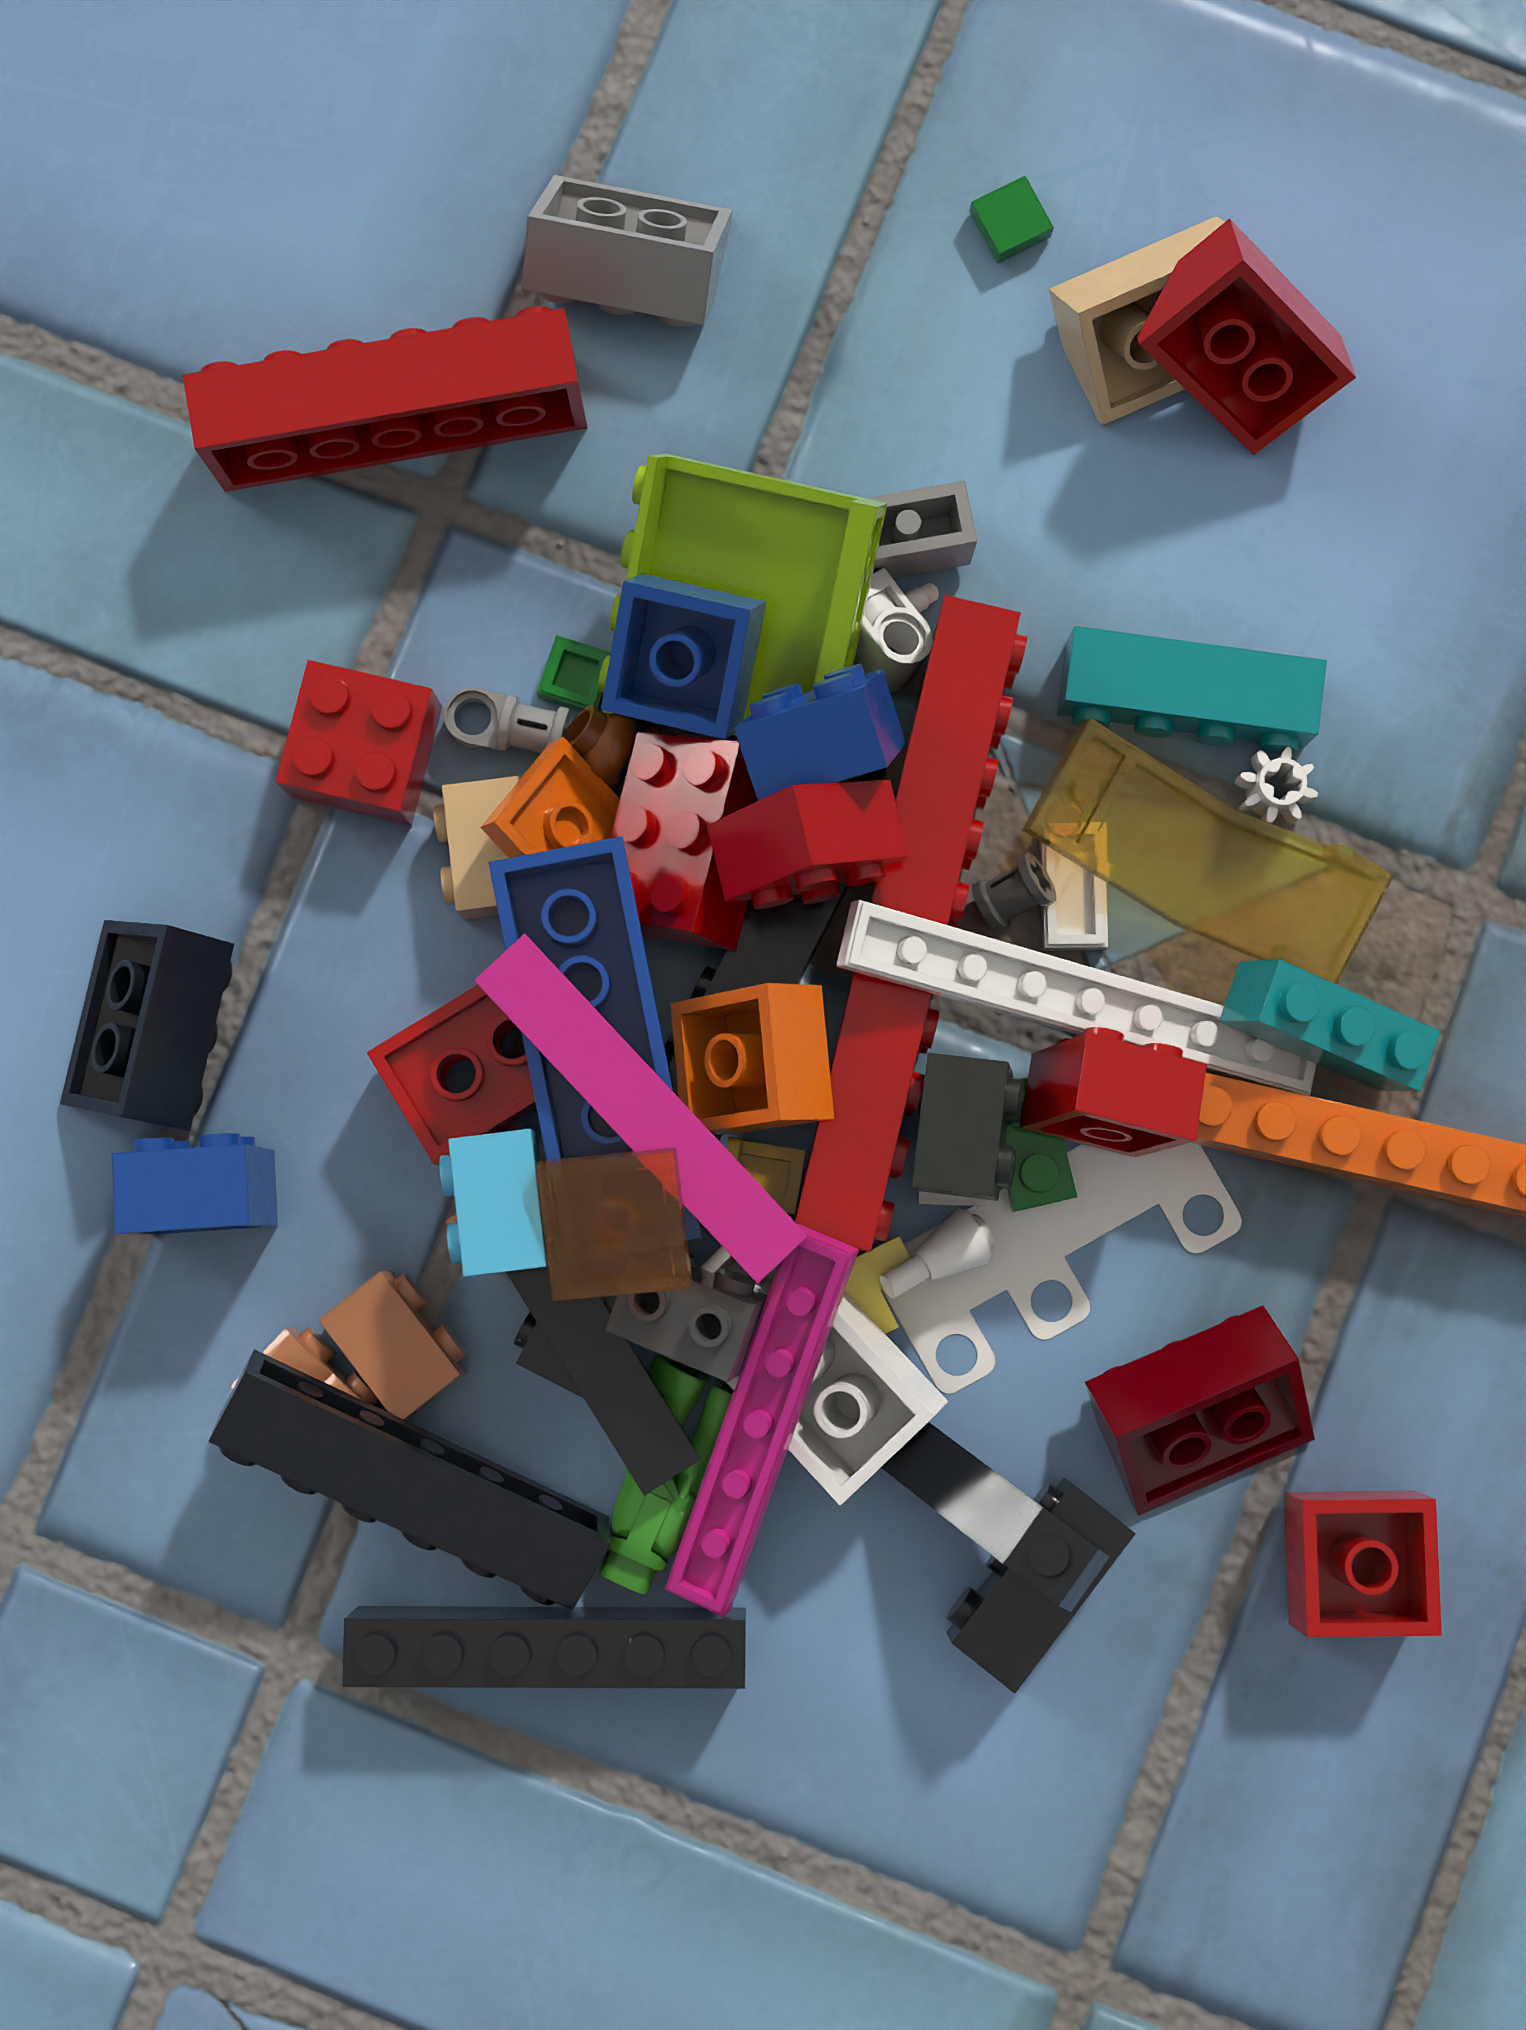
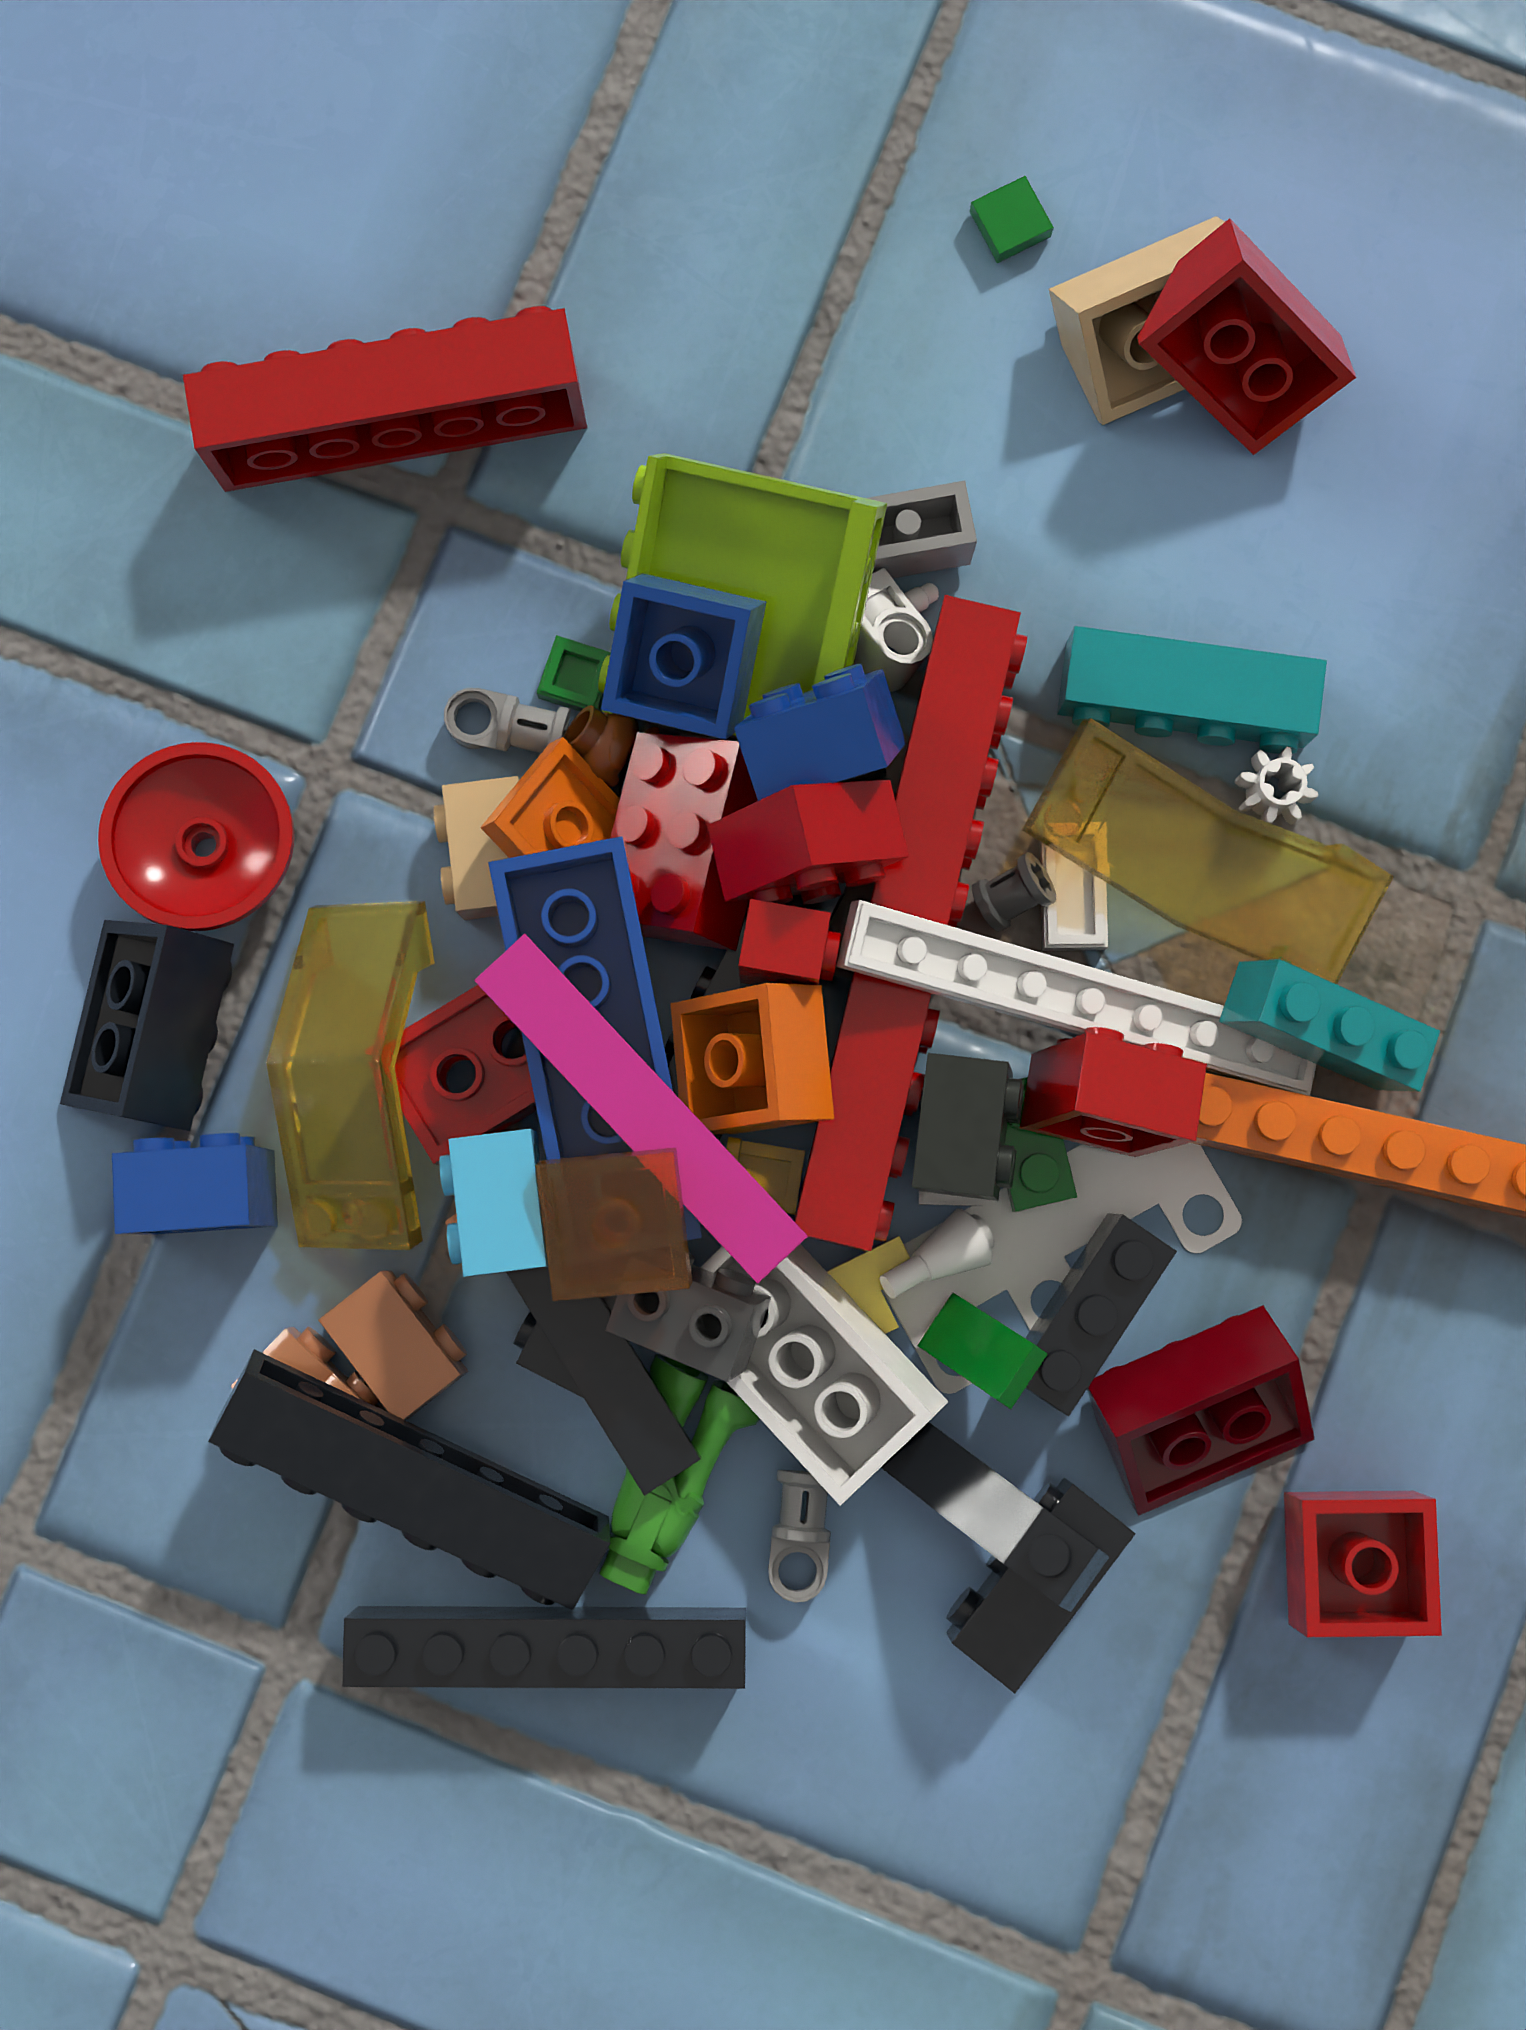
red brick [276,660,442,826] -> none
light grey slope [522,175,733,327] -> none
dark pink tile [665,1224,859,1617] -> none
none -> red dish [98,742,295,931]
none -> clear yellow windscreen [266,901,435,1250]
none -> red brick [738,899,841,985]
none -> light grey connector [768,1470,831,1603]
none -> green tile [917,1293,1048,1409]
none -> black brick [1025,1213,1177,1417]

